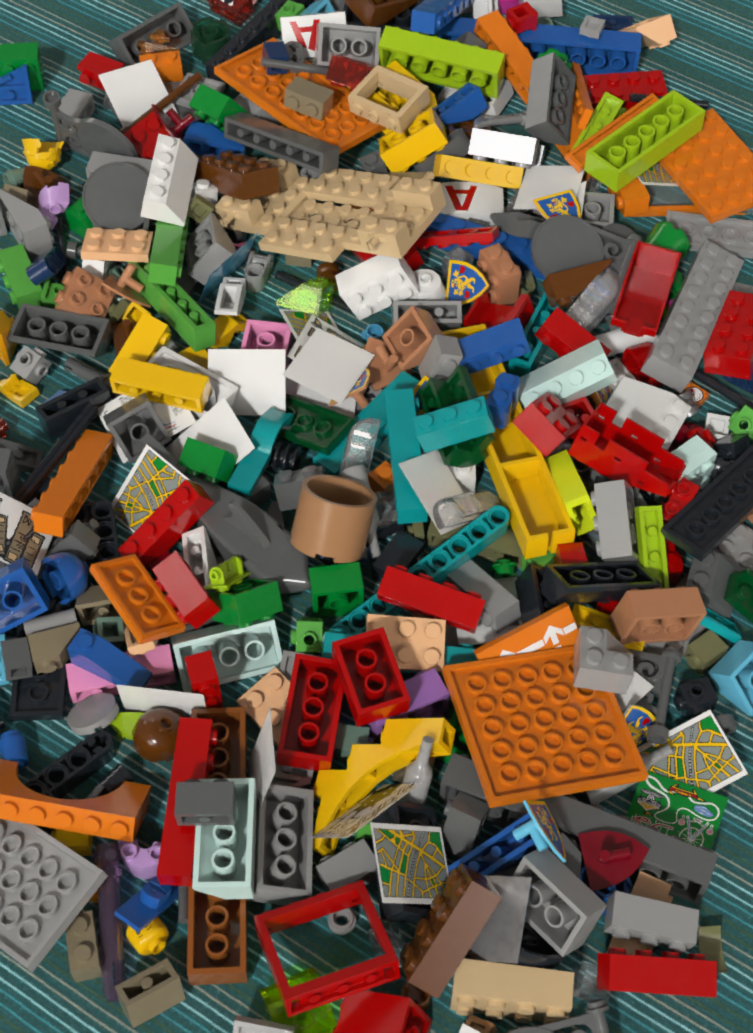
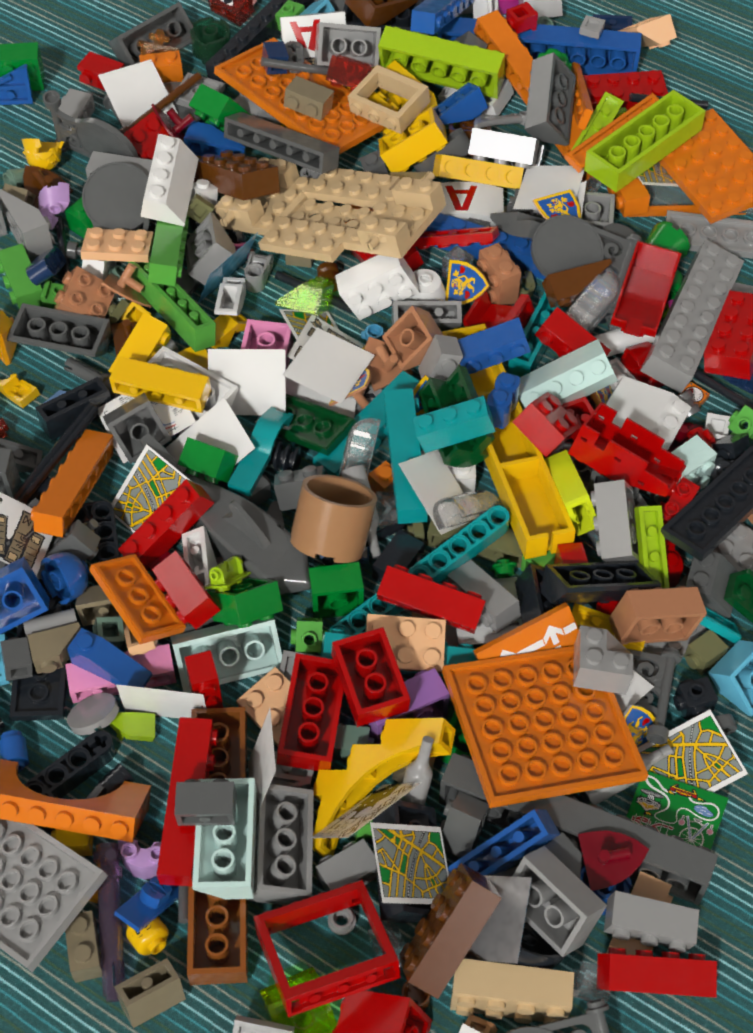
light grey brick [9,345,52,386] -> none
reddish brown cylinder [132,708,180,763] -> none
shield [512,800,566,863] -> none
olive sticker [698,925,728,973] -> none

